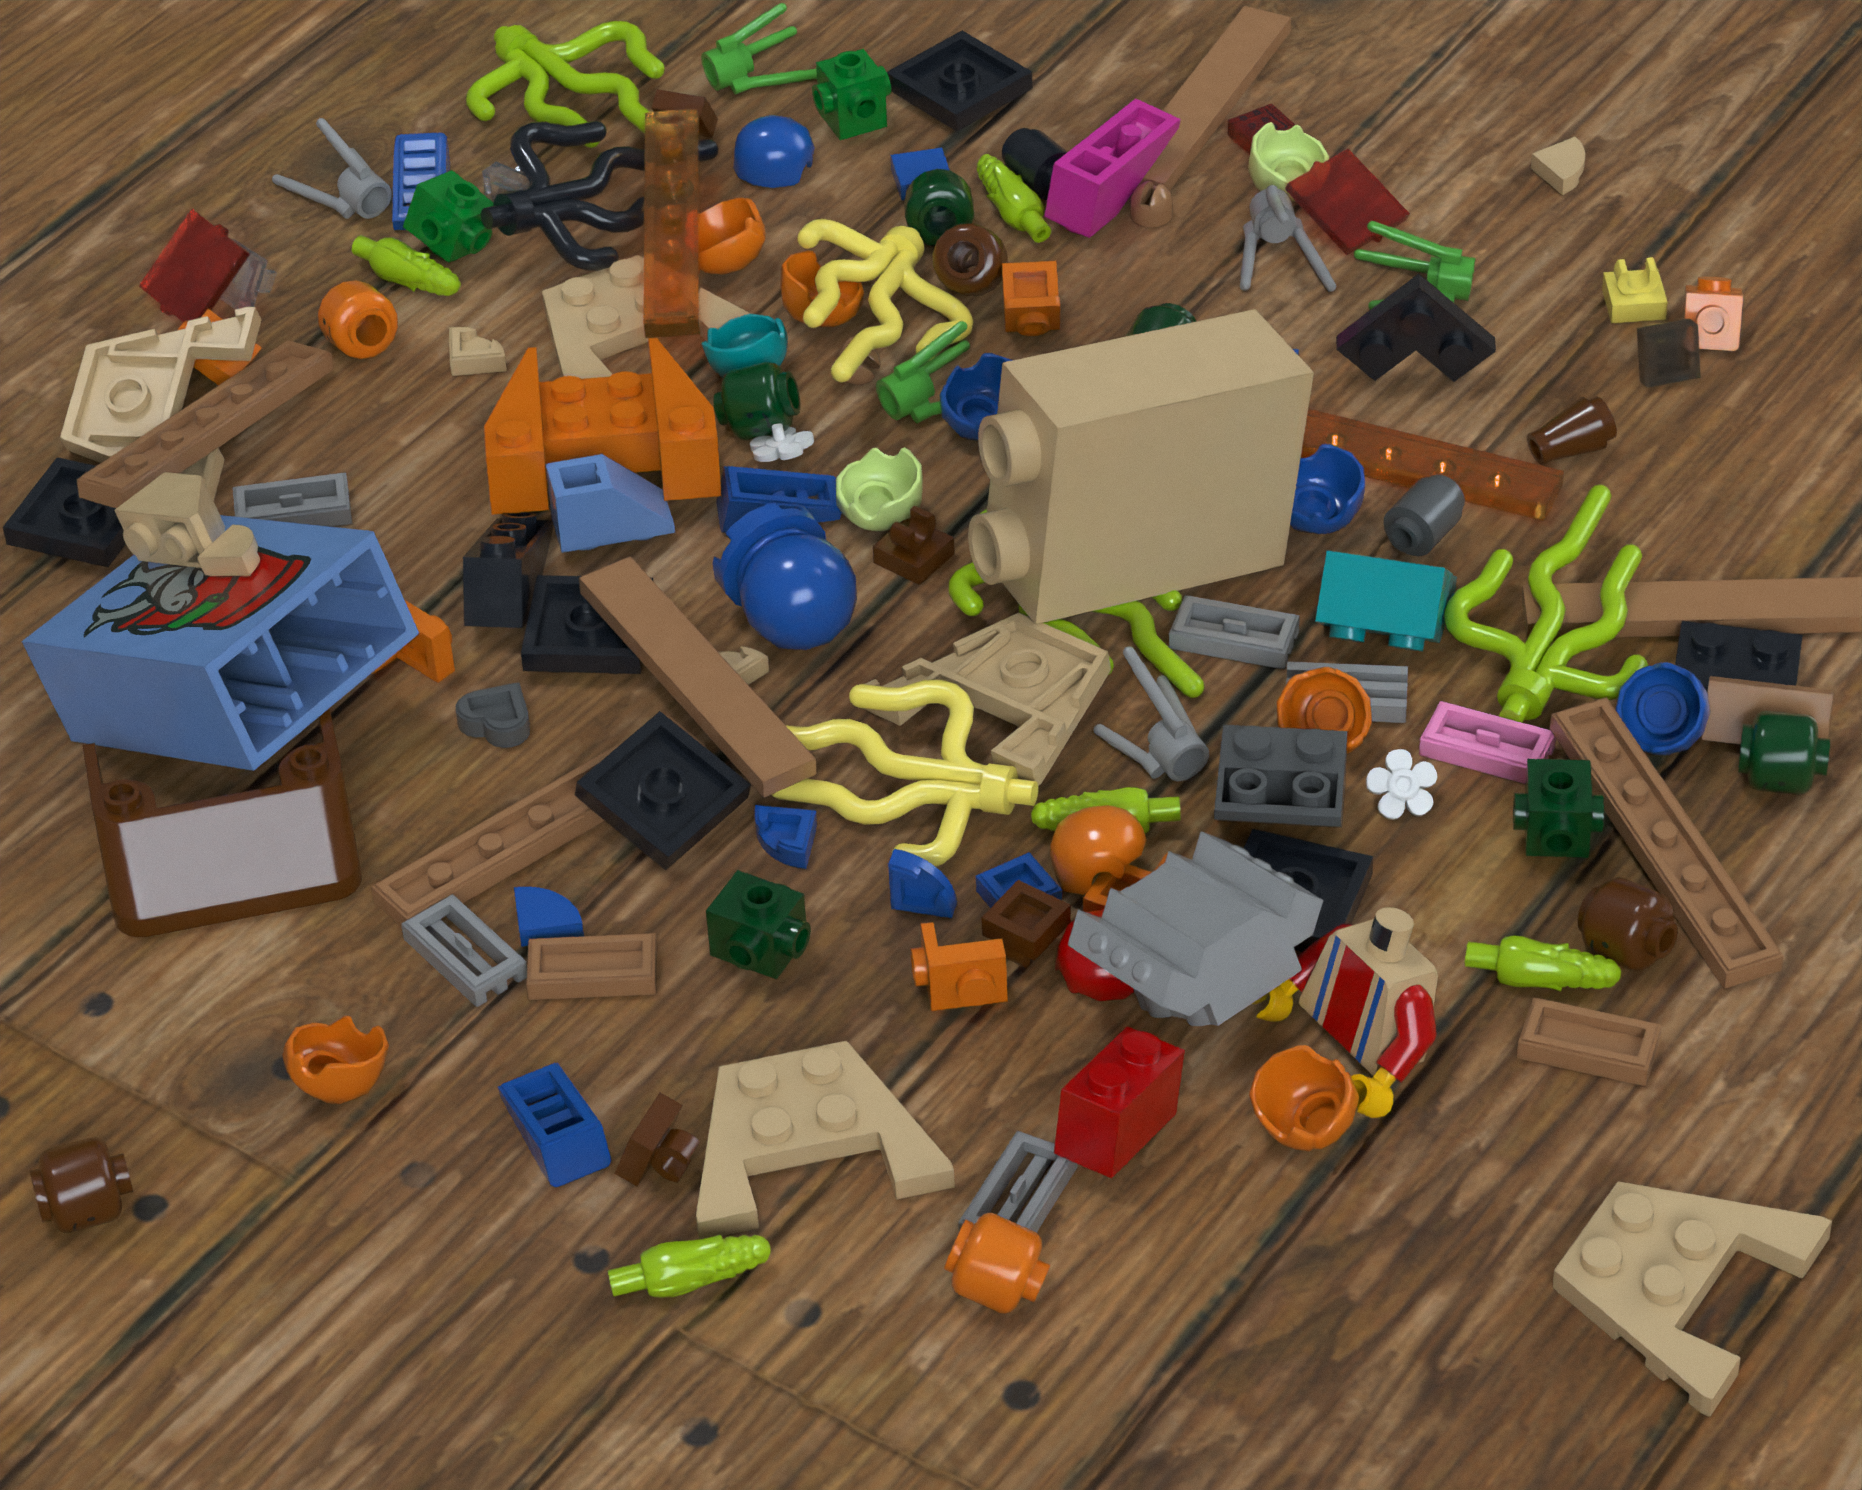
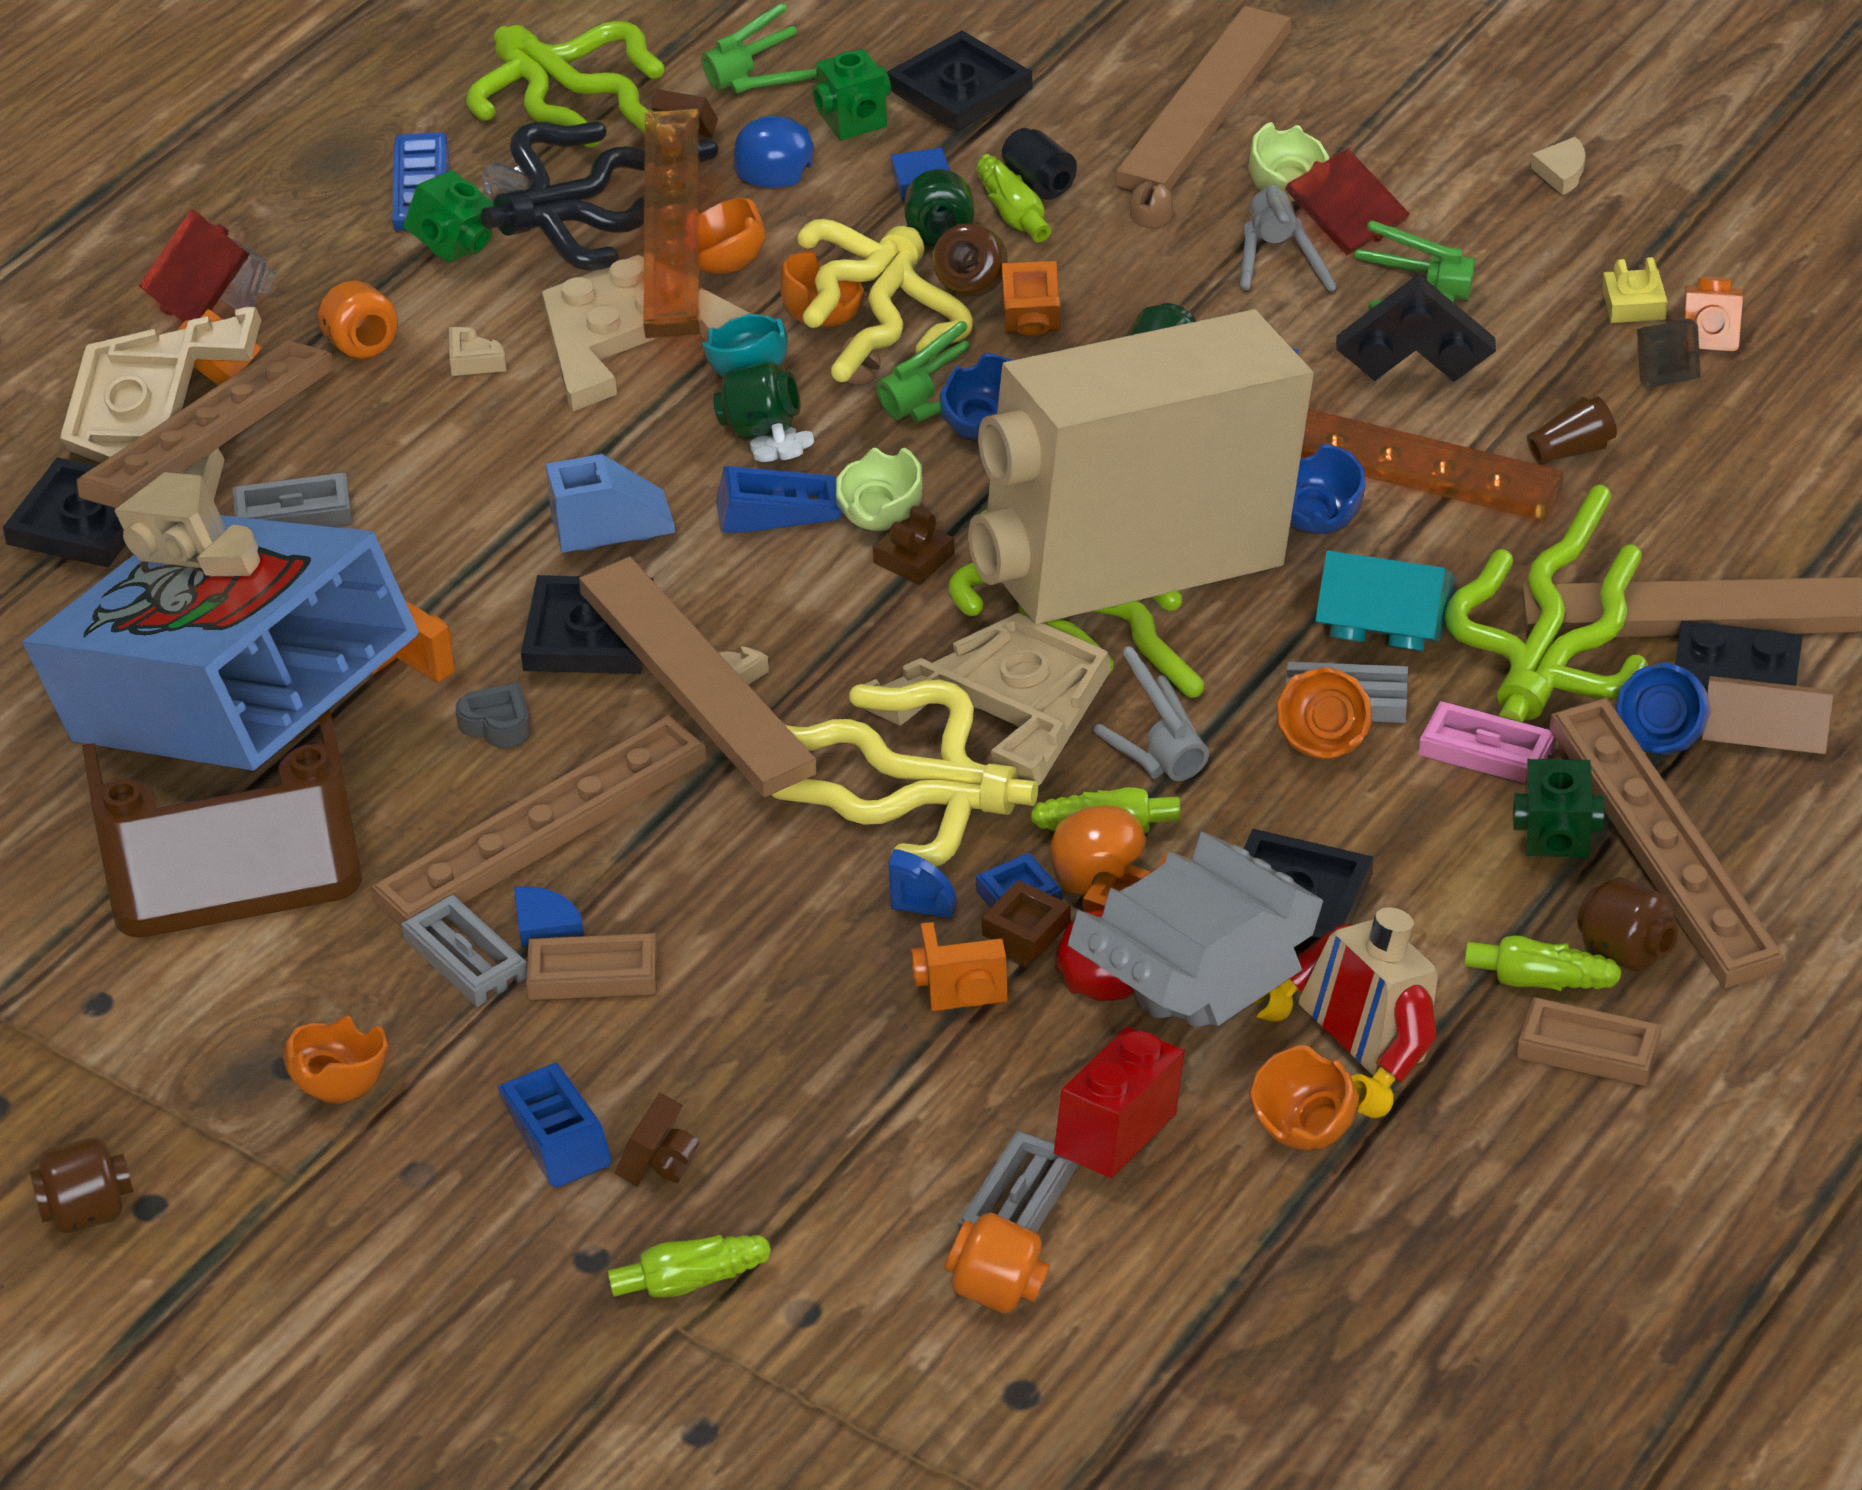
light grey plant [272,118,392,219] -> none
lime piece [352,235,461,296] -> none
black slope [463,512,553,628] -> none
orange wedge [484,338,721,515] -> none
black plate [575,711,751,870] -> none
tan wing [696,1041,955,1239] -> none
dark green brick [706,870,811,980] -> none
blue tile [712,502,857,650] -> none
blue tile [755,805,817,869] -> none
dark pink slope [1044,98,1181,238] -> none
light grey tile [1169,595,1300,669] -> none
dark grey slope [1214,725,1347,828] -> none
clear red tile [1228,103,1295,155] -> none
white plant [1366,749,1437,820] -> none
dark grey brick [1384,474,1465,556] -> none
tan wing [1553,1181,1832,1417] -> none
dark green head [1738,711,1830,795] -> none

